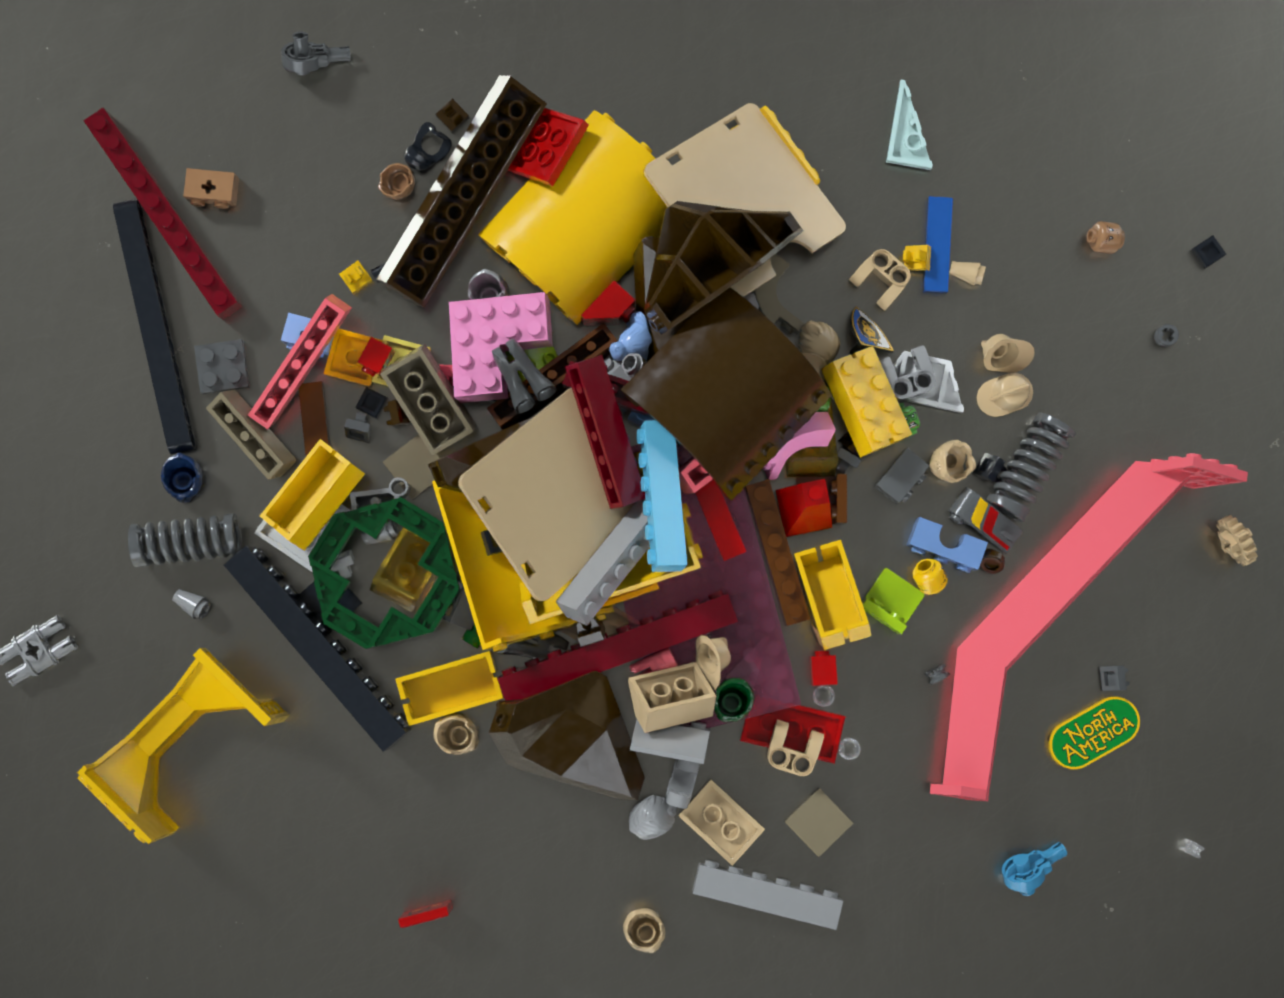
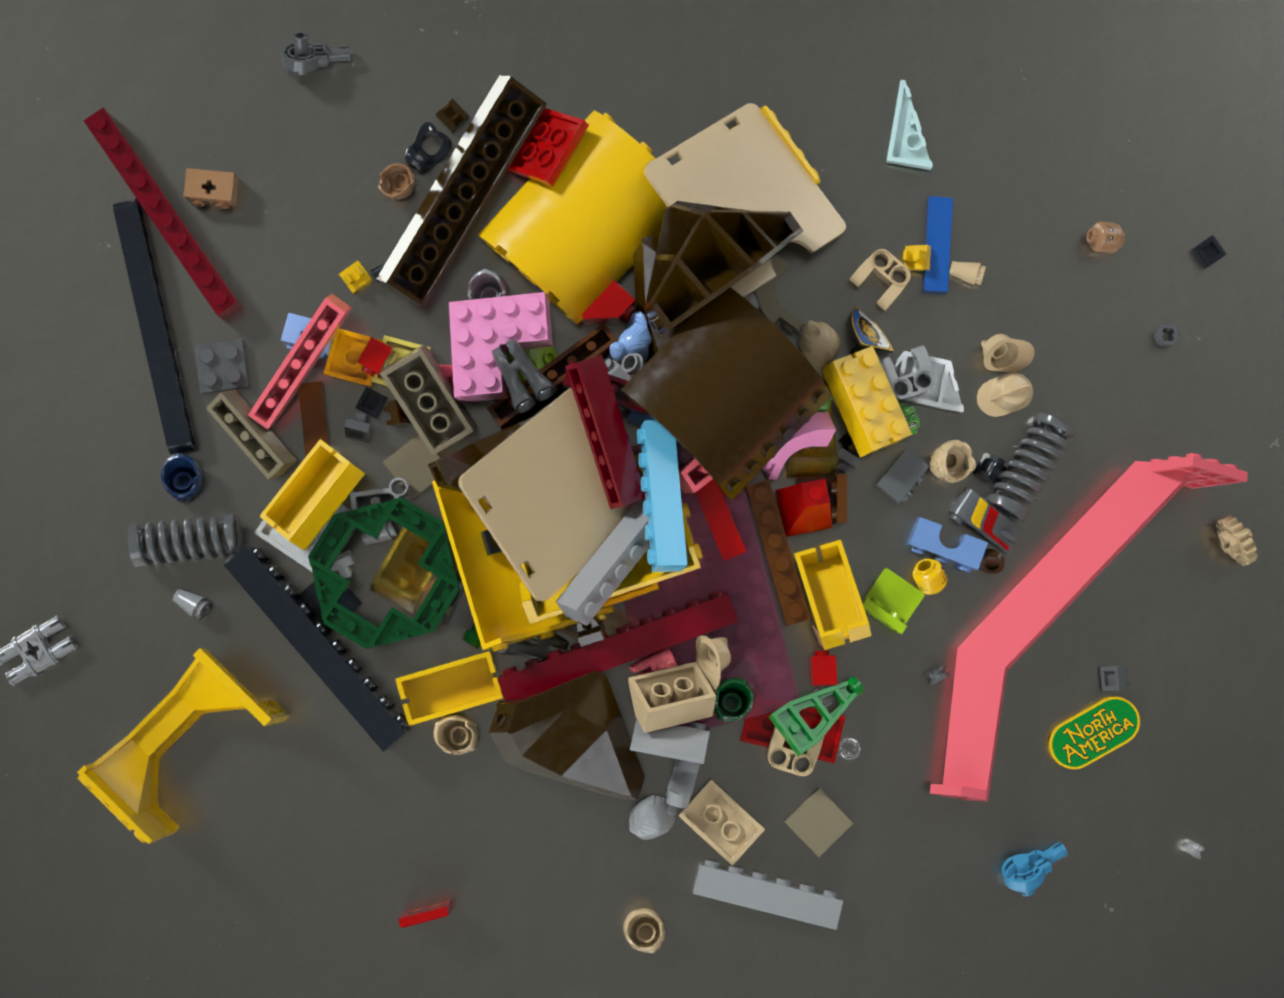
none -> green plate [769,677,864,757]

